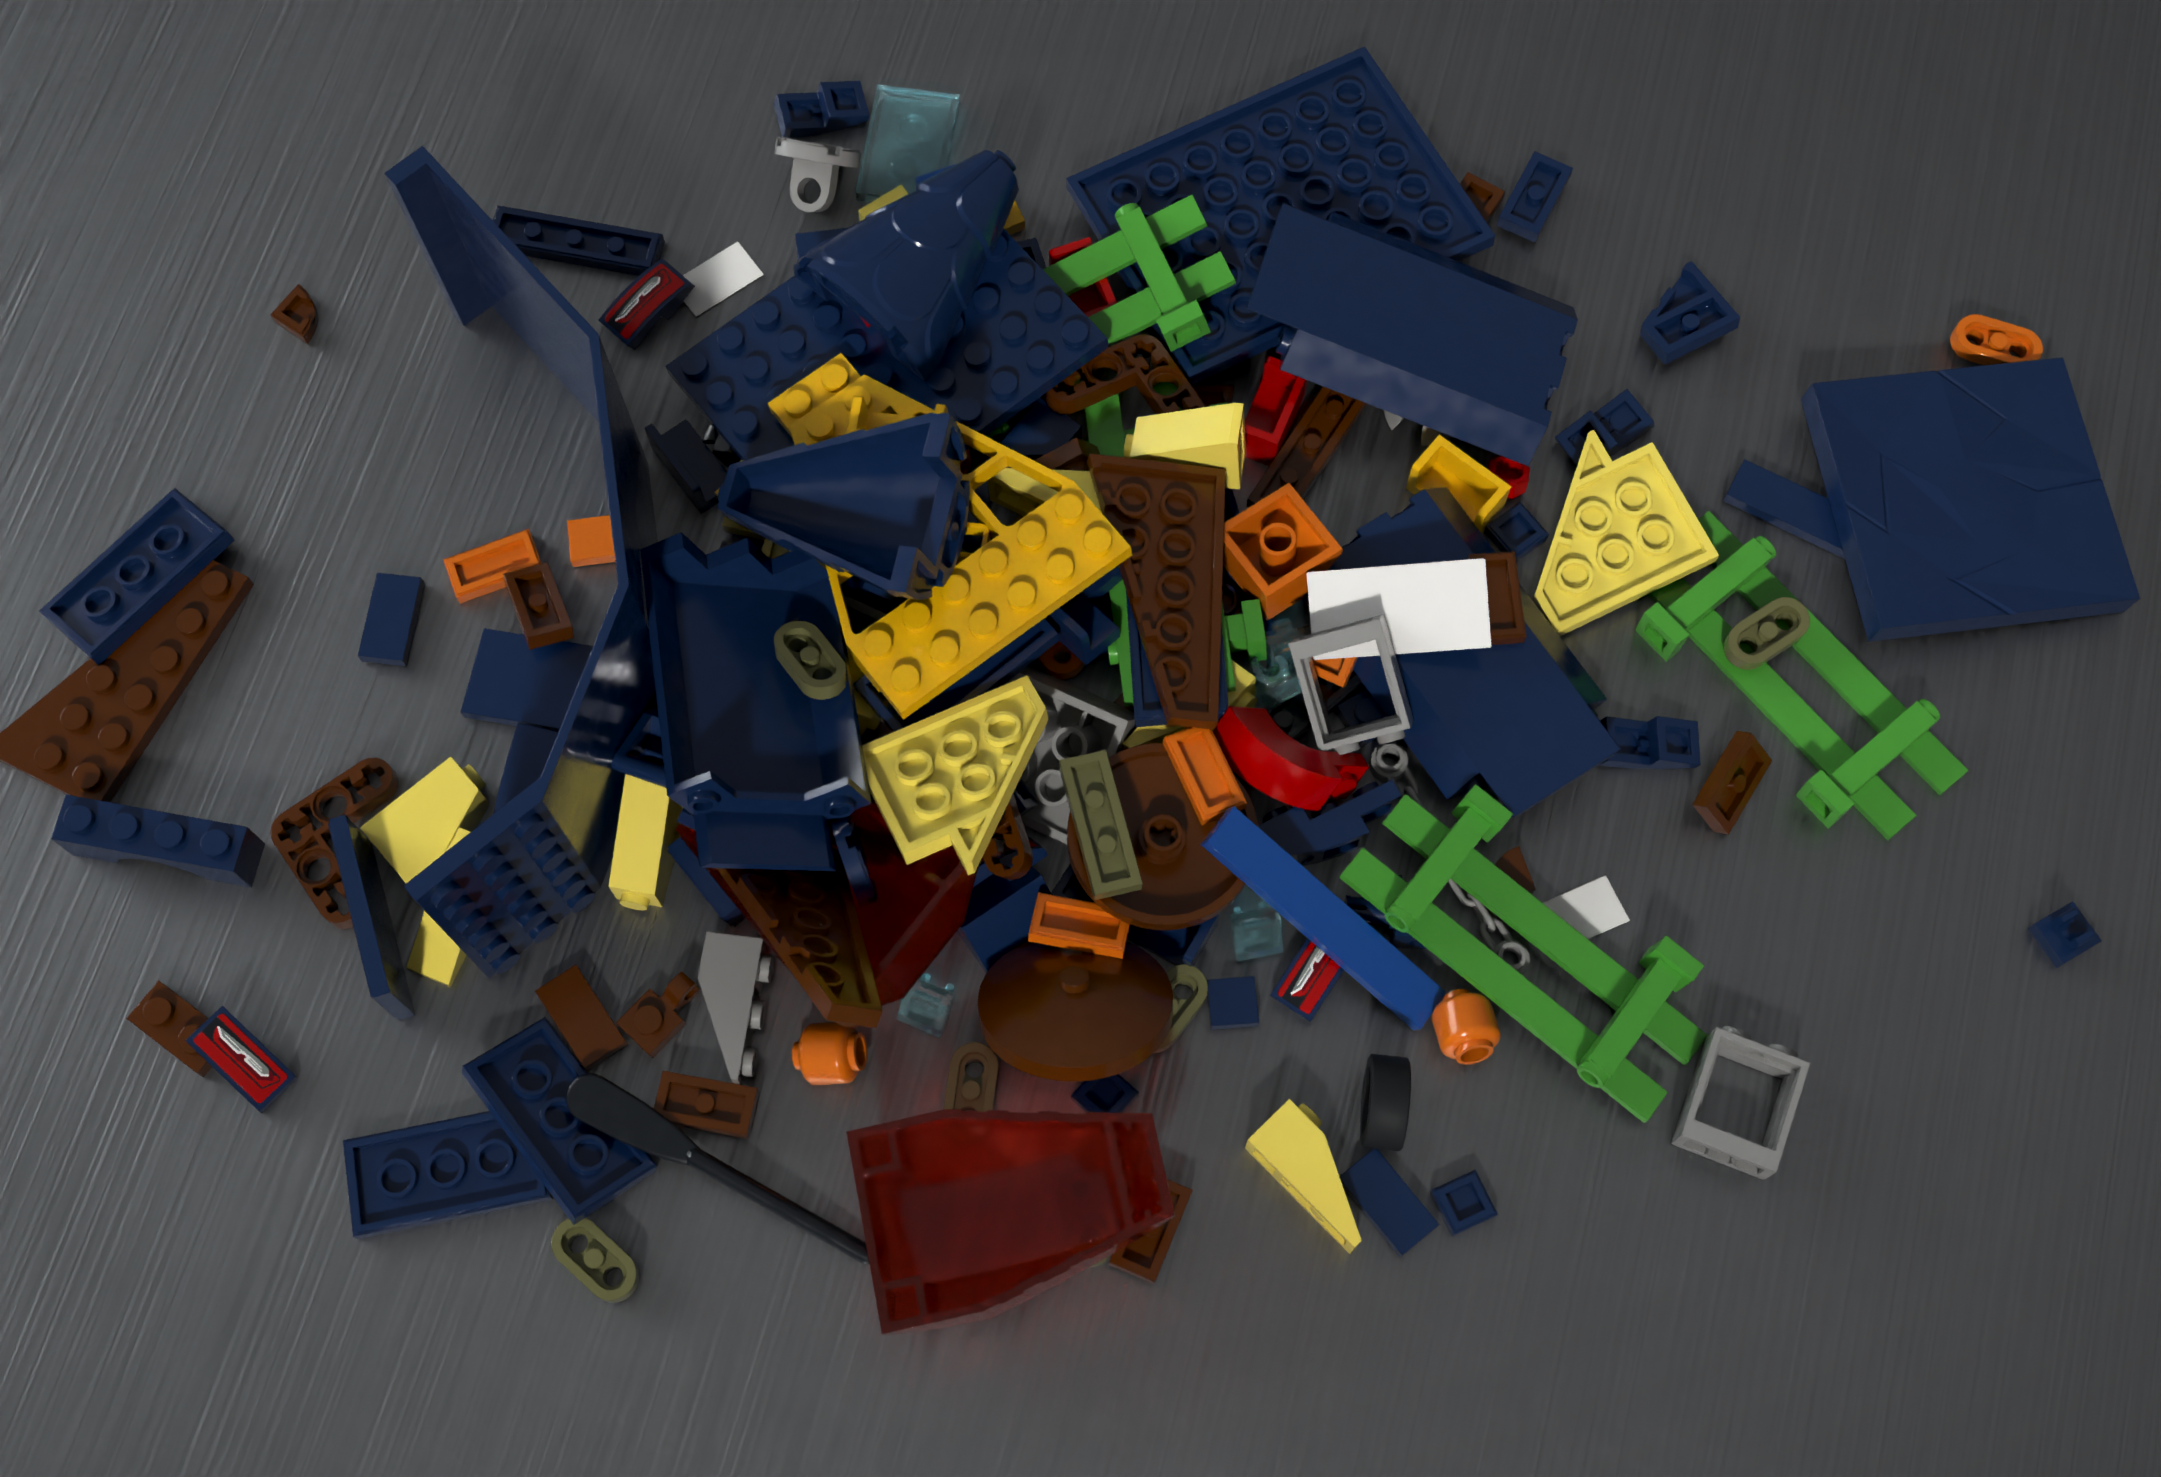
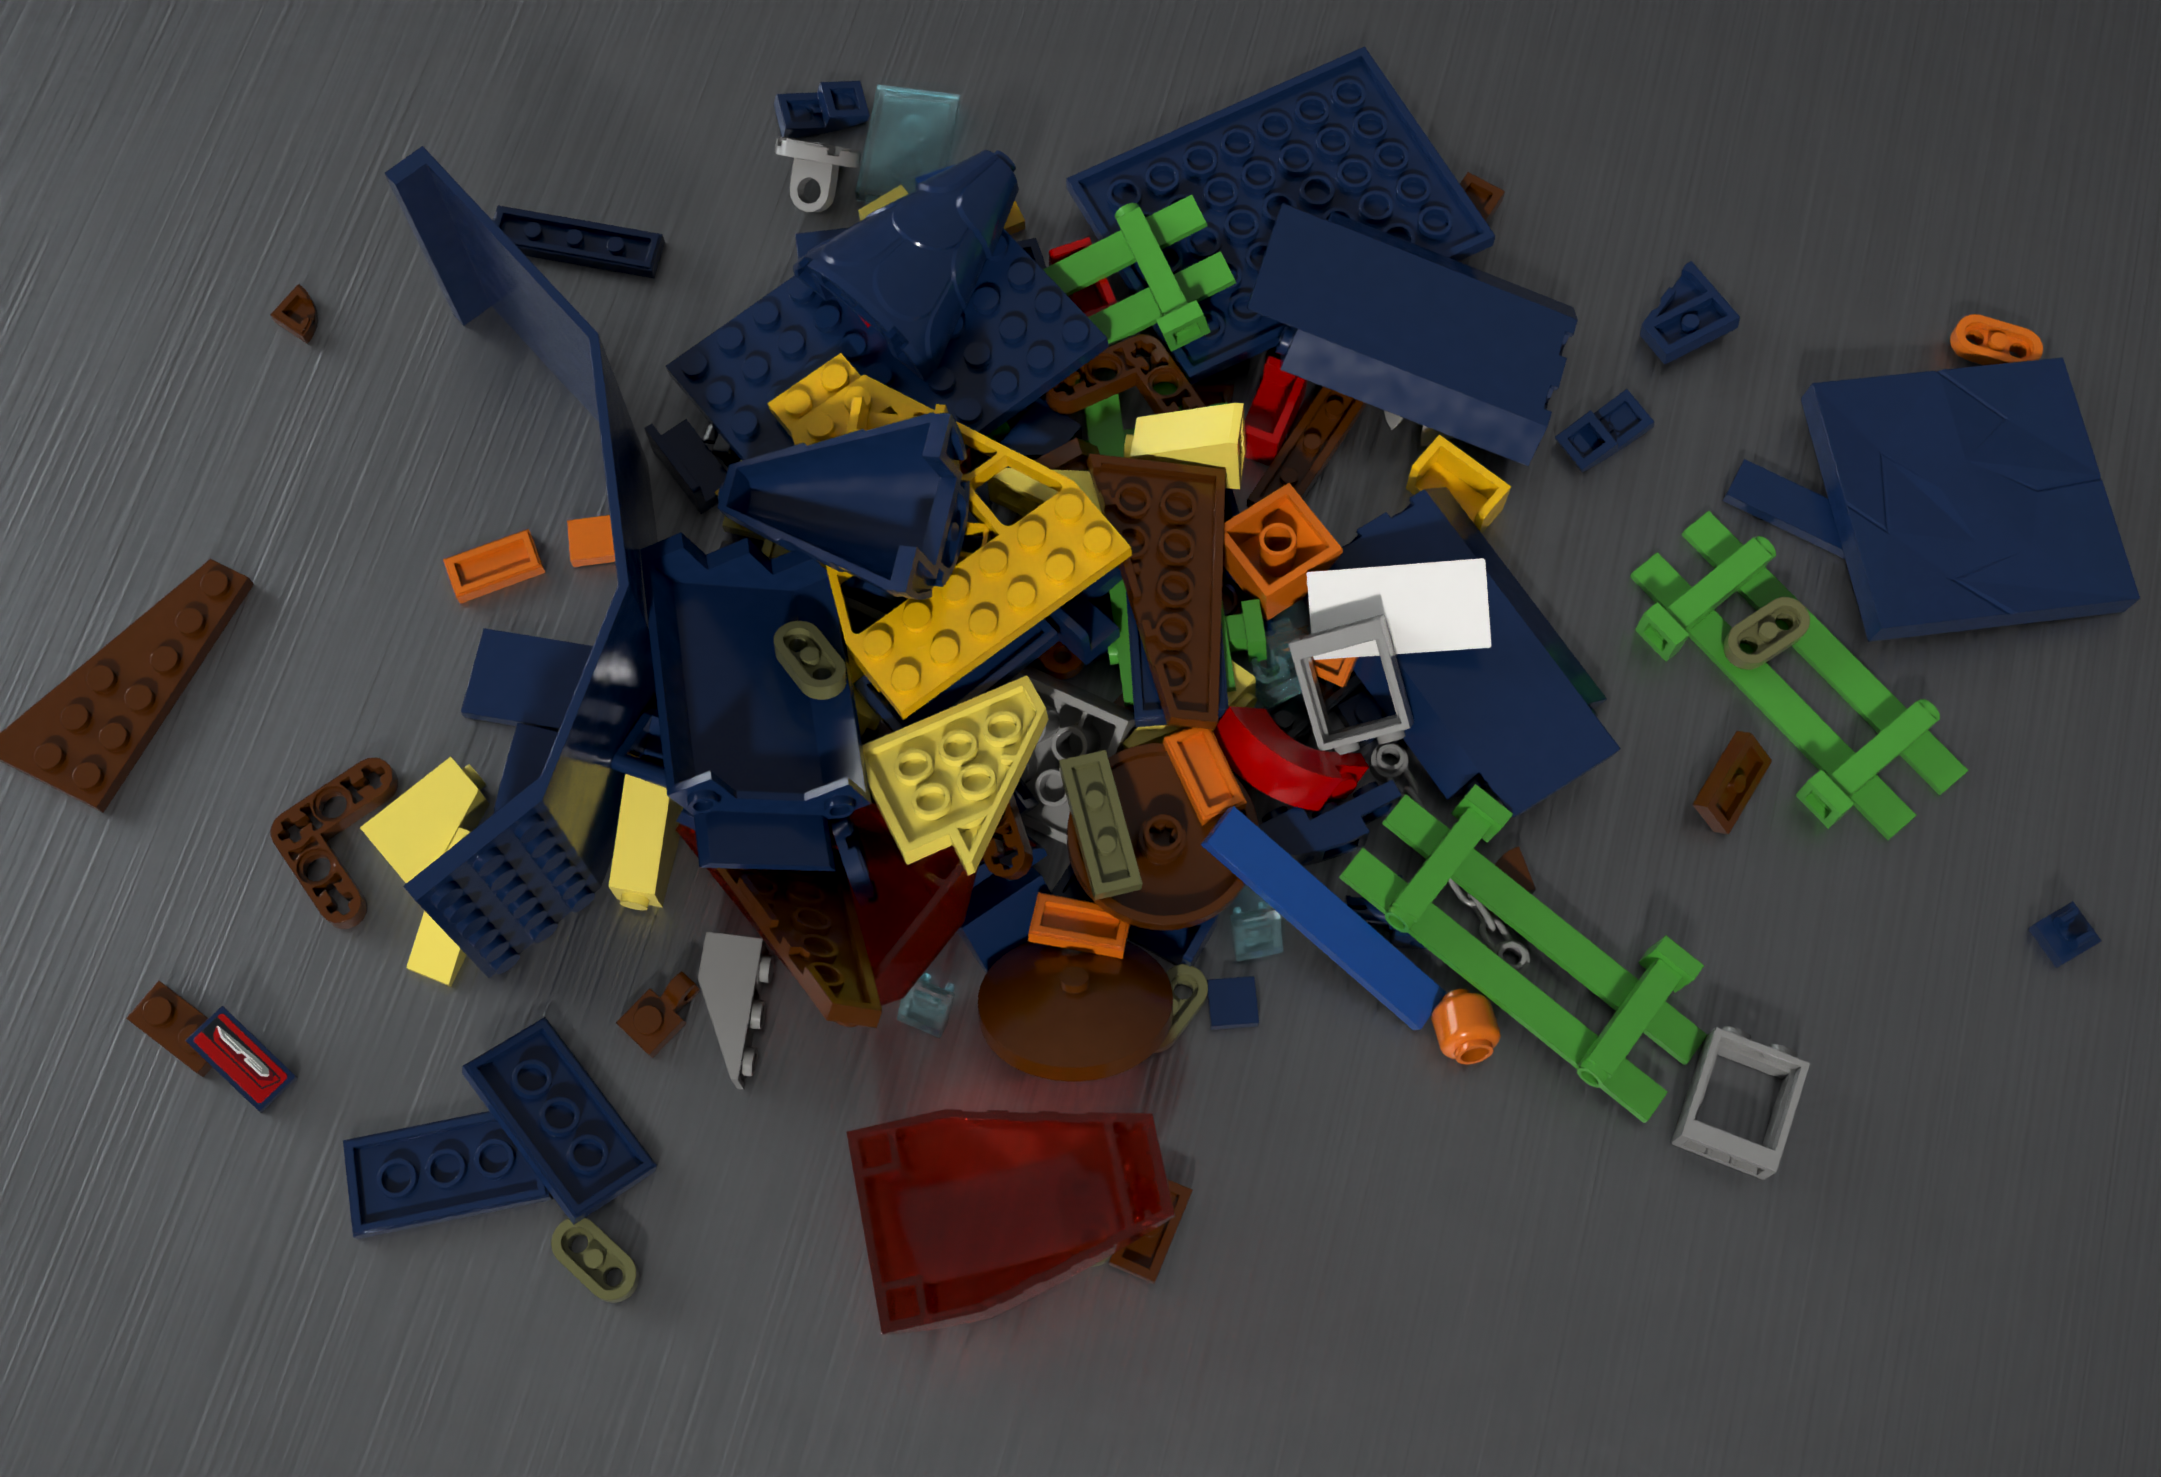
dark blue tile [39,488,235,665] -> none
dark blue arch [51,795,265,888] -> none
dark blue tile [328,814,415,1020] -> none
dark blue tile [358,573,425,666] -> none
reddish brown plate [503,562,574,650] -> none
reddish brown tile [535,964,628,1072] -> none
black piece [566,1073,876,1264] -> none
slope [598,258,695,350] -> none
reddish brown plate [653,1071,760,1139] -> none
dark blue tile [667,837,748,927] -> none
white sticker [683,241,764,317] -> none
orange head [792,1022,867,1085] -> none
olive plate [943,1042,999,1142] -> none
dark blue tile [1071,1074,1139,1131] -> none
light yellow slope [1245,1099,1362,1254] -> none
slope [1270,938,1345,1022] -> none
dark blue tile [1339,1149,1440,1257] -> none
black tyre [1360,1054,1411,1151] -> none
dark blue tile [1430,1169,1498,1237] -> none
reddish brown tile [1467,551,1527,645] -> none
dark blue tile [1484,502,1549,562] -> none
red tile [1487,456,1530,499] -> none
dark blue plate [1497,151,1573,243] -> none
light yellow wing [1533,430,1719,636] -> none
white sticker [1543,875,1630,939] -> none
dark blue slope [1600,716,1701,769] -> none

